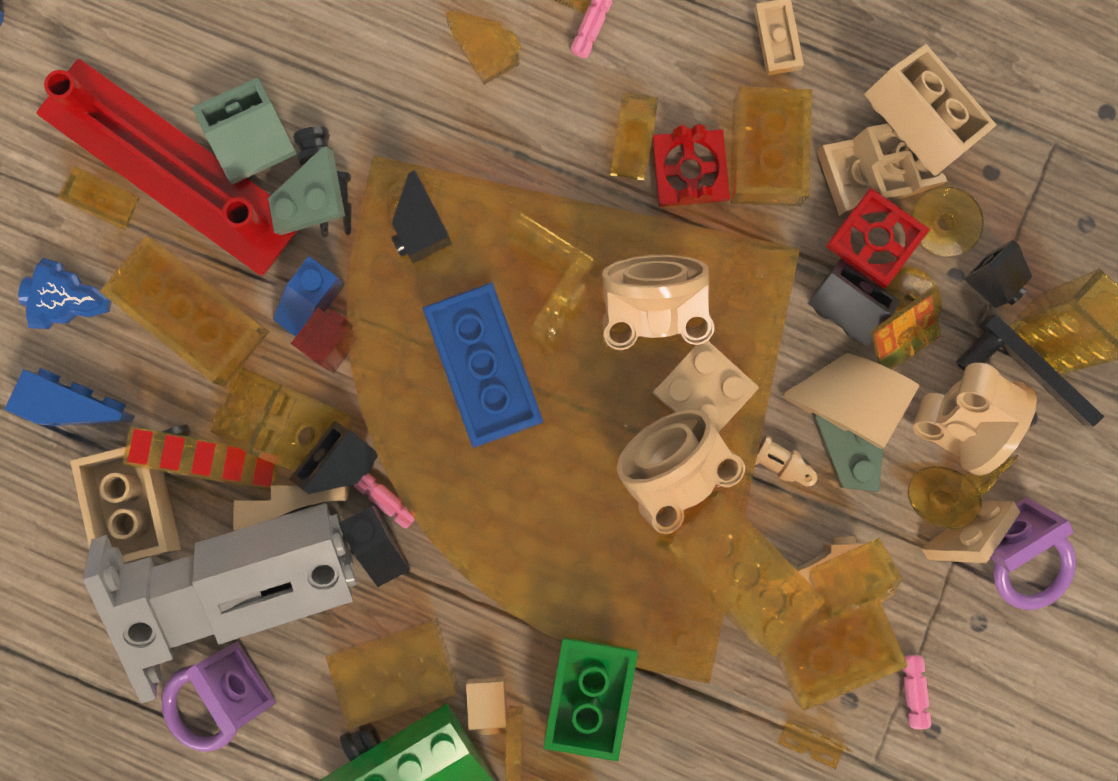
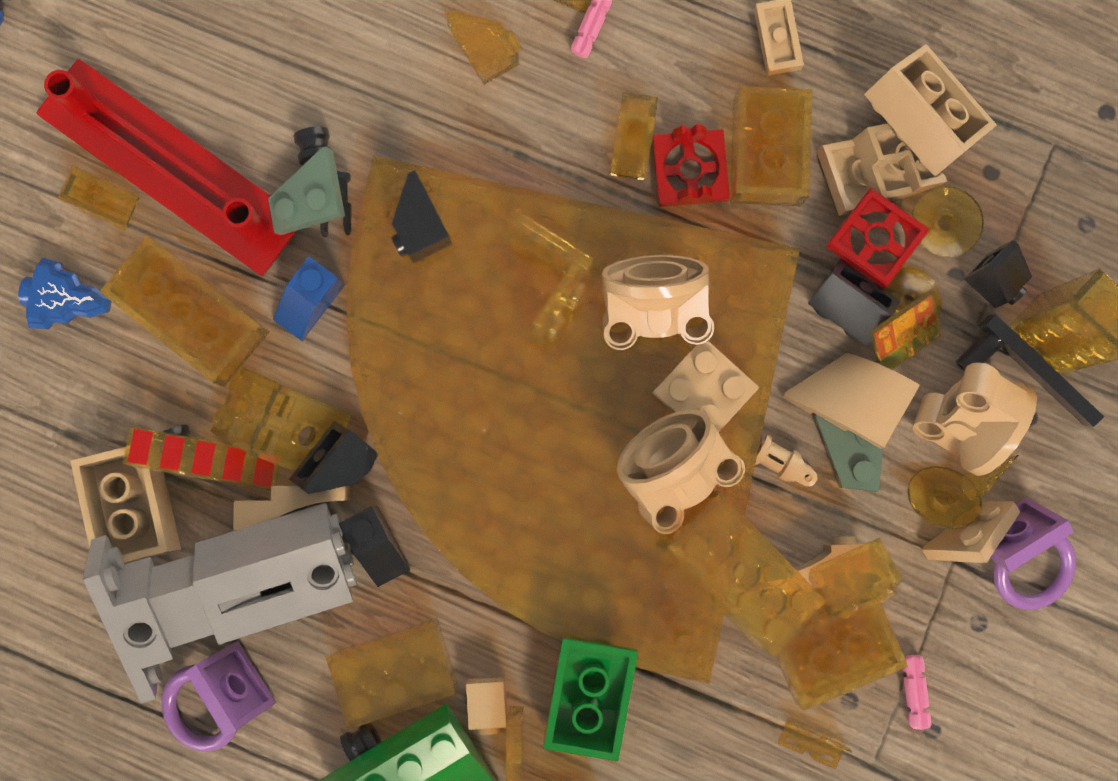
blue slope [4,367,135,426] -> none
sand green slope [192,77,297,185] -> none
clear red brick [290,308,360,373] -> none
bright pink axle [353,473,418,528] -> none
blue tile [422,282,544,448] -> none

